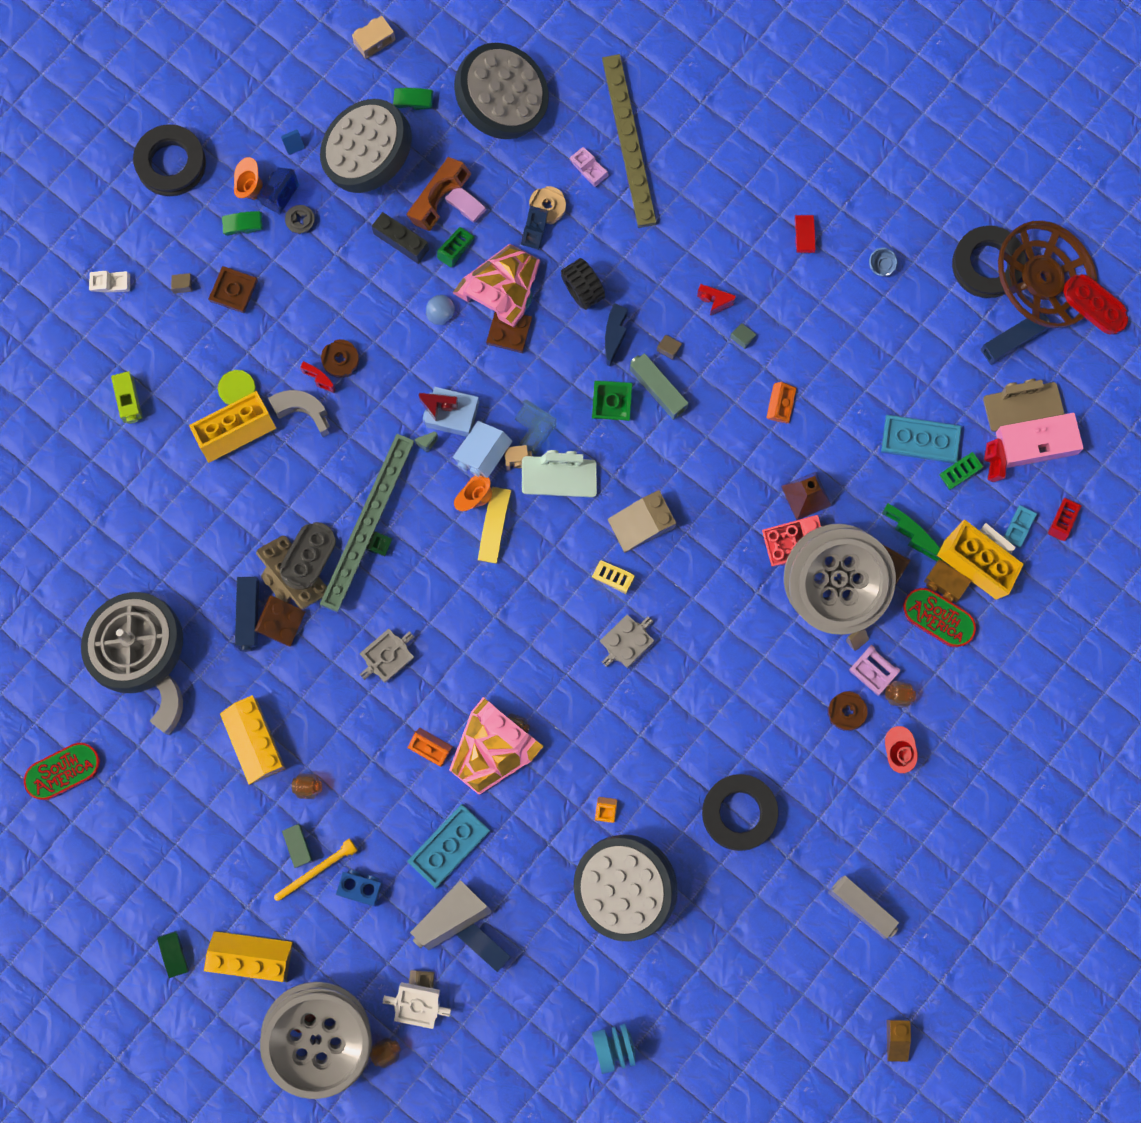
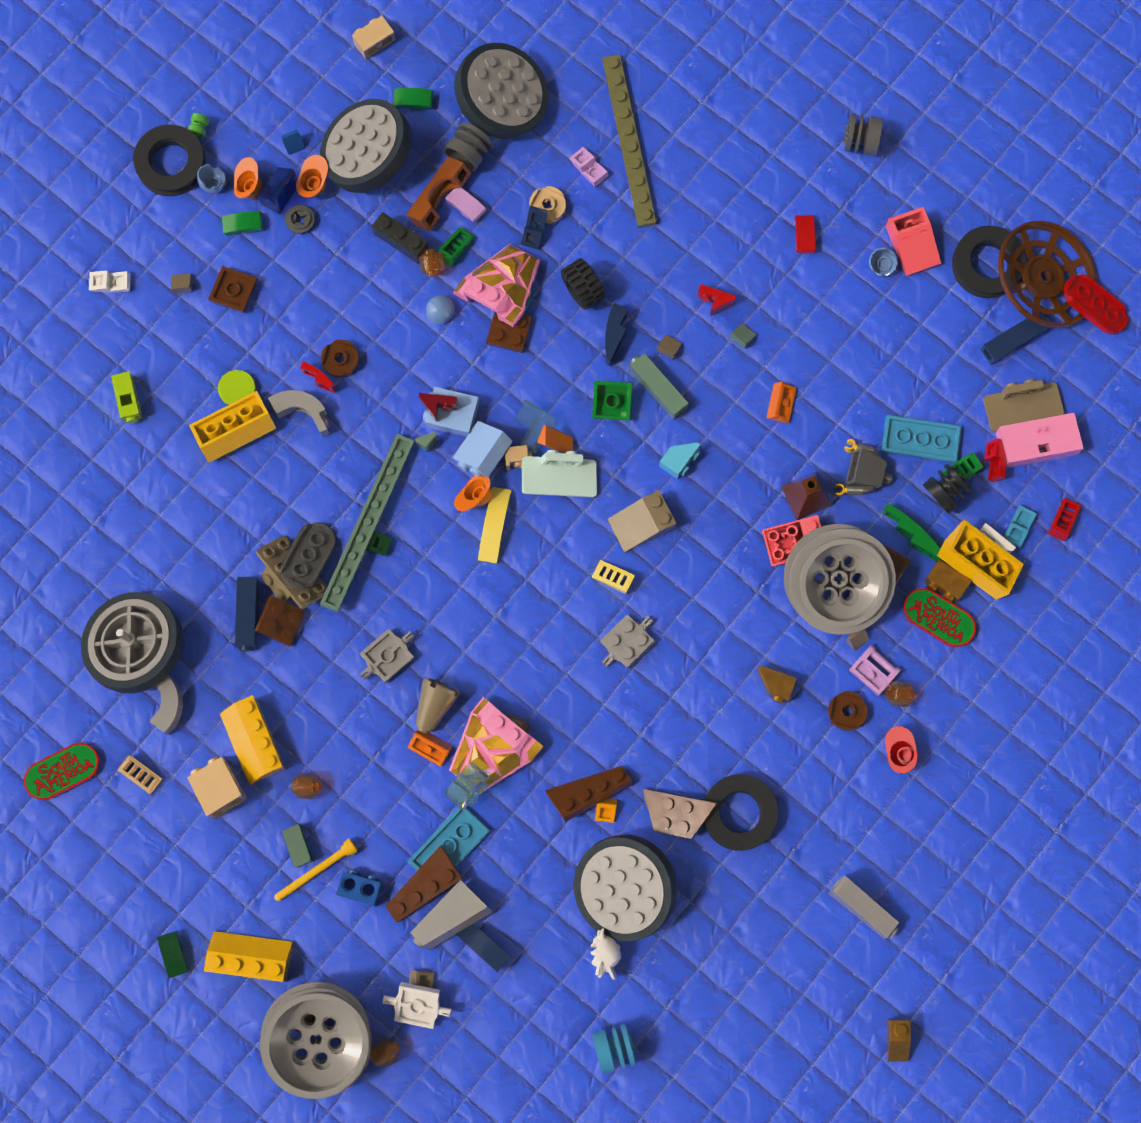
none -> tan slope [118,755,163,795]
none -> tan slope [187,757,248,819]
none -> bright green wheel [188,113,210,138]
none -> medium blue hair [197,164,226,193]
none -> orange piece [296,155,328,198]
none -> reddish brown wing [386,845,463,923]
none -> dark tan cone [415,677,460,734]
none -> clear orange head [419,248,444,277]
none -> dark grey wheel [443,122,493,172]
none -> clear light blue brick [445,762,490,811]
none -> orange slope [537,425,573,454]
none -> reddish brown wing [545,766,633,822]
none -> white hair [591,928,621,980]
none -> wing [643,789,717,839]
none -> medium azure slope [659,442,701,479]
none -> pearl gold slope [757,665,797,704]
none -> dark grey torso [835,439,892,497]
none -> dark grey wheel [843,113,883,156]
none -> coral slope [886,207,941,276]
none -> black wheel [922,463,973,514]

